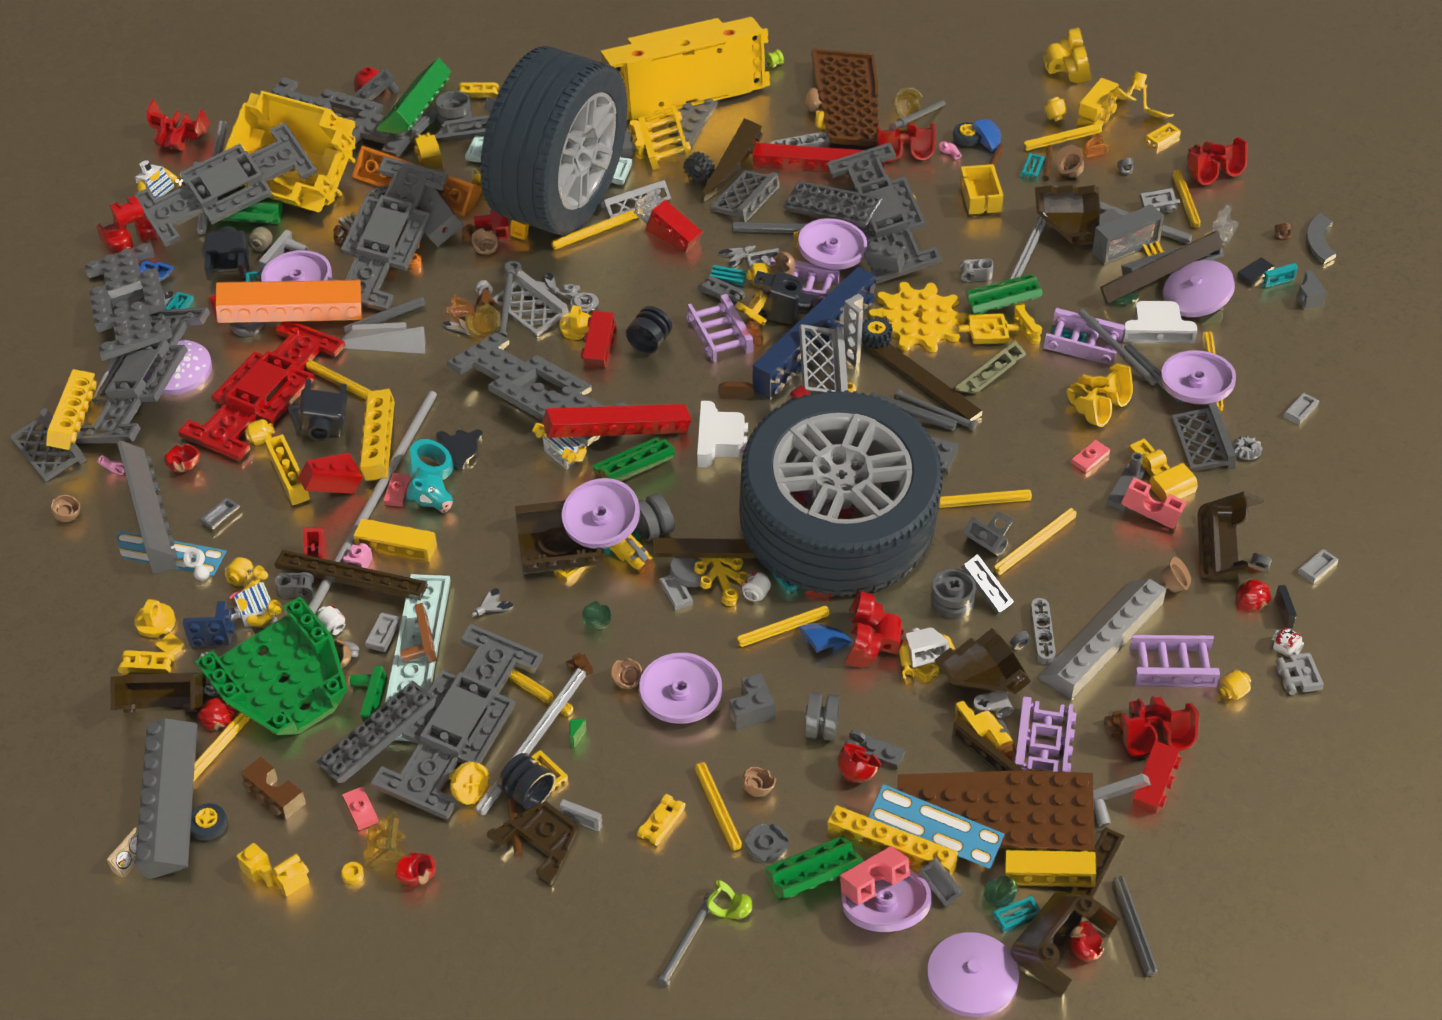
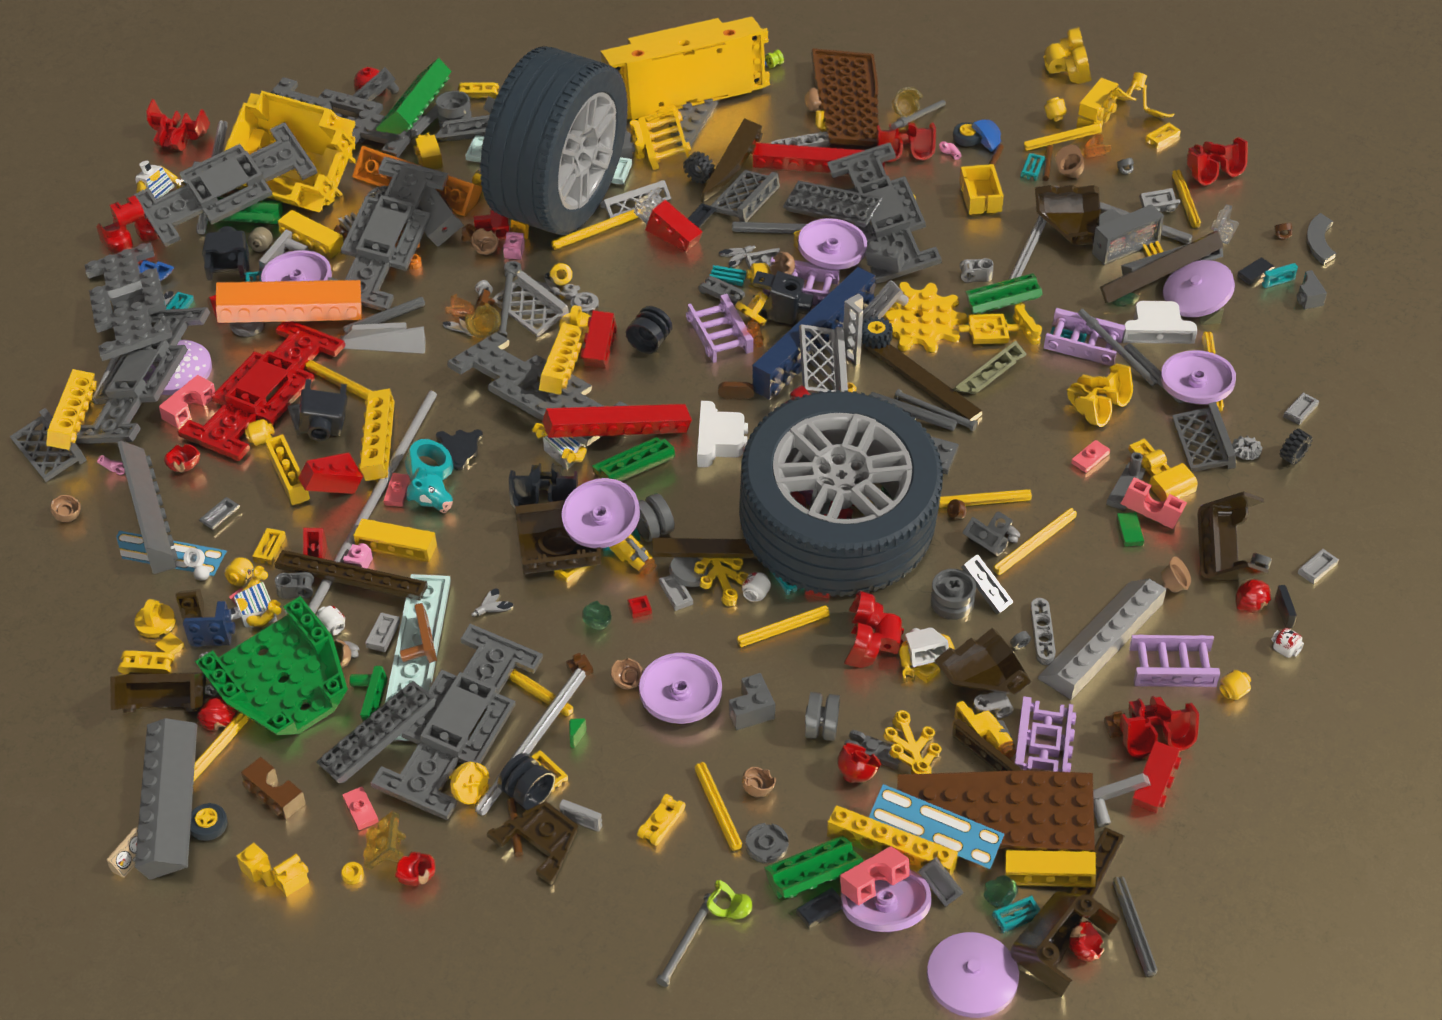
blue brick [798,624,852,652] -> none
light grey plate [1276,653,1324,695] -> none
none -> coral arch [159,375,216,428]
none -> dark brown slope [176,589,204,620]
none -> yellow tile [252,528,286,565]
none -> yellow brick [278,210,344,259]
none -> bright pink brick [503,232,525,260]
none -> black piece [509,463,578,509]
none -> yellow brick [539,323,585,395]
none -> yellow head [549,263,572,286]
none -> red tile [627,595,652,619]
none -> black tile [687,203,716,229]
none -> black tile [796,887,842,929]
none -> light grey piece [863,280,909,322]
none -> yellow plant [883,710,941,774]
none -> reddish brown tile [947,499,966,519]
none -> light grey arm [996,522,1020,543]
none -> green tile [1116,512,1144,547]
none -> black tyre [1279,428,1313,465]

